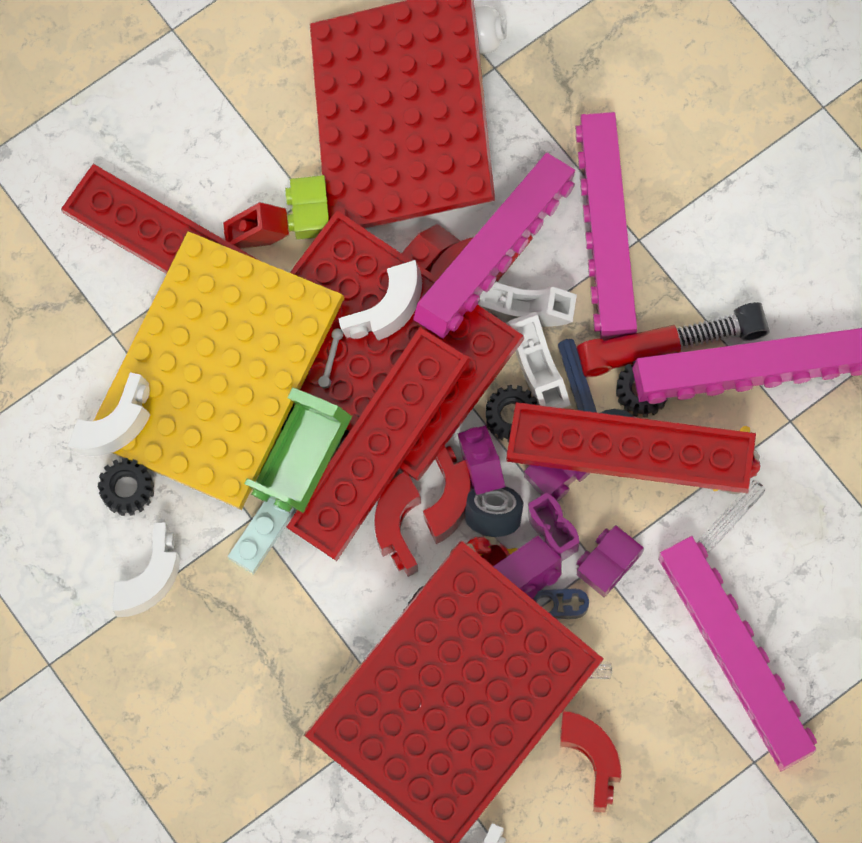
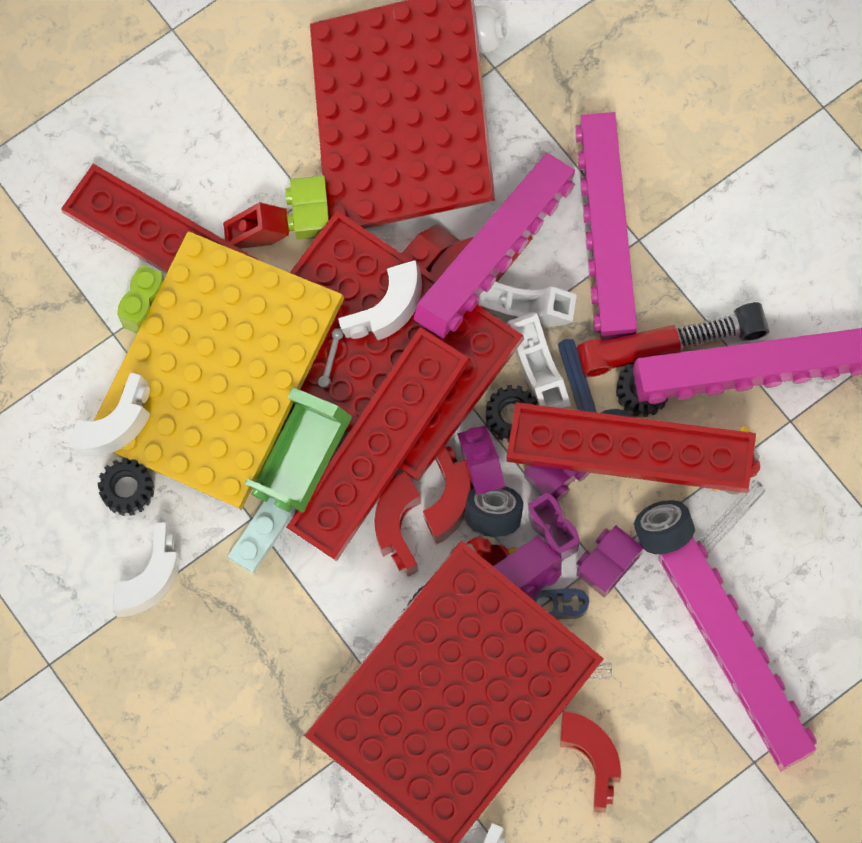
none -> lime brick [117,265,164,333]
none -> black wheel [634,500,695,554]

